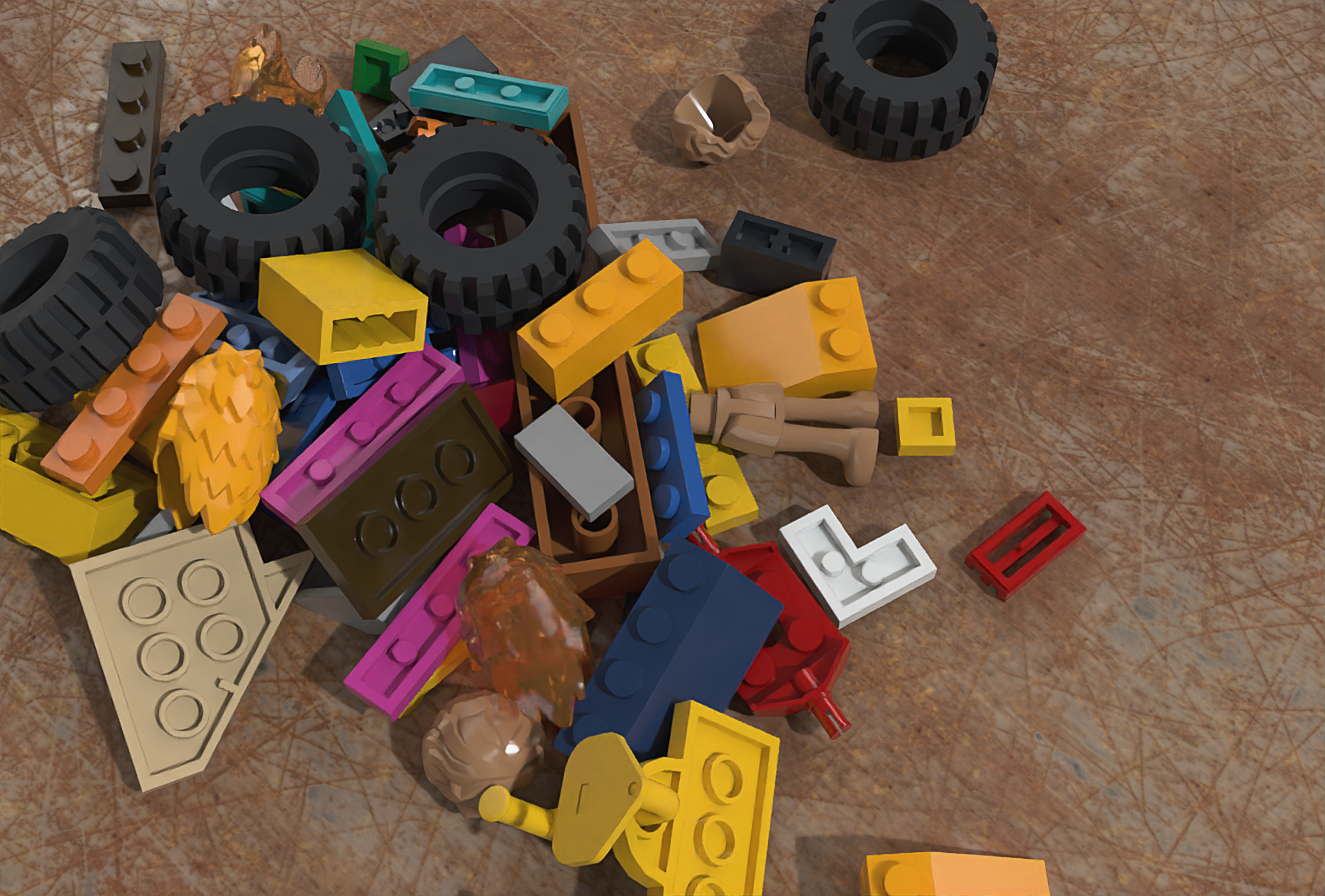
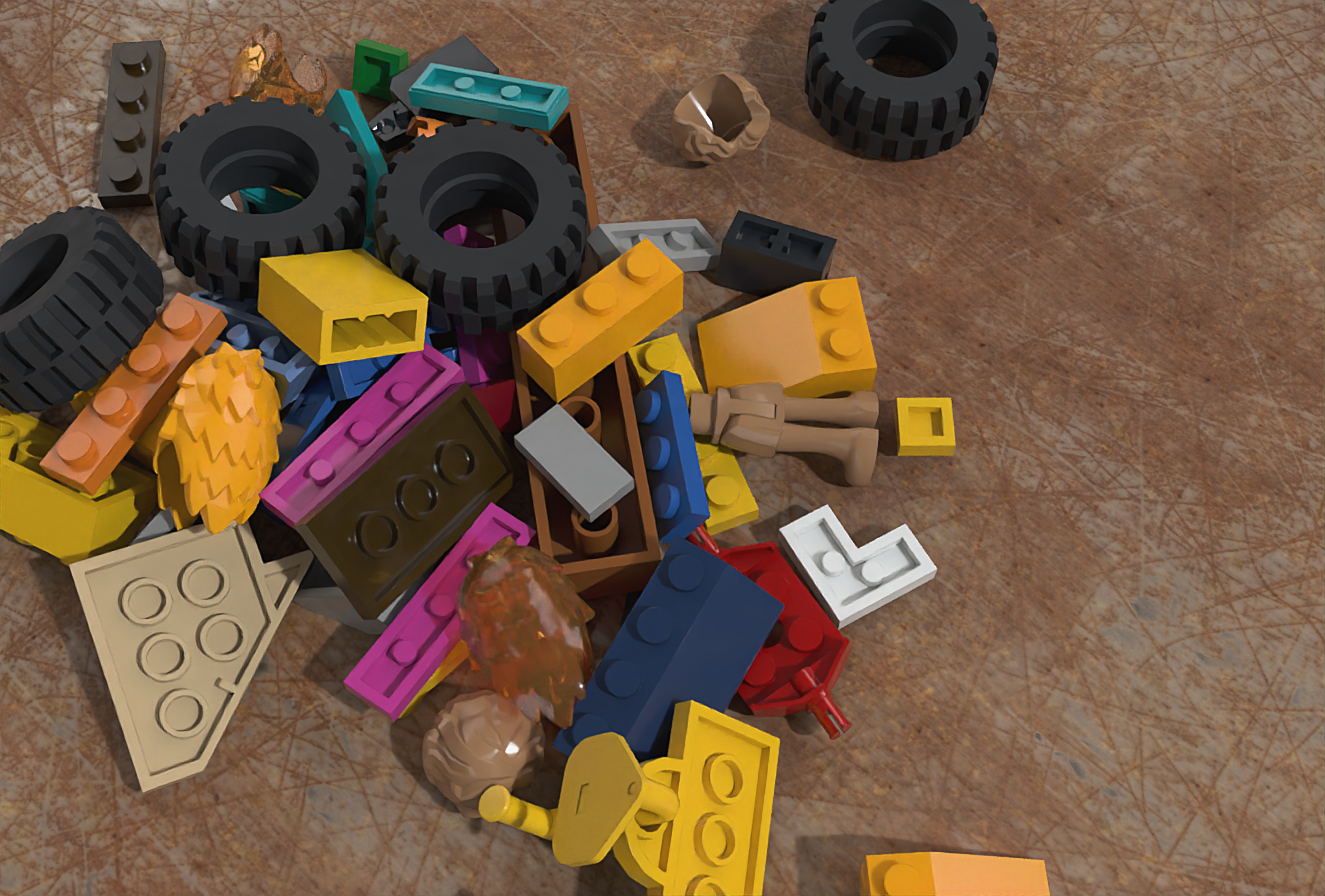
red tile [964,490,1087,603] -> none

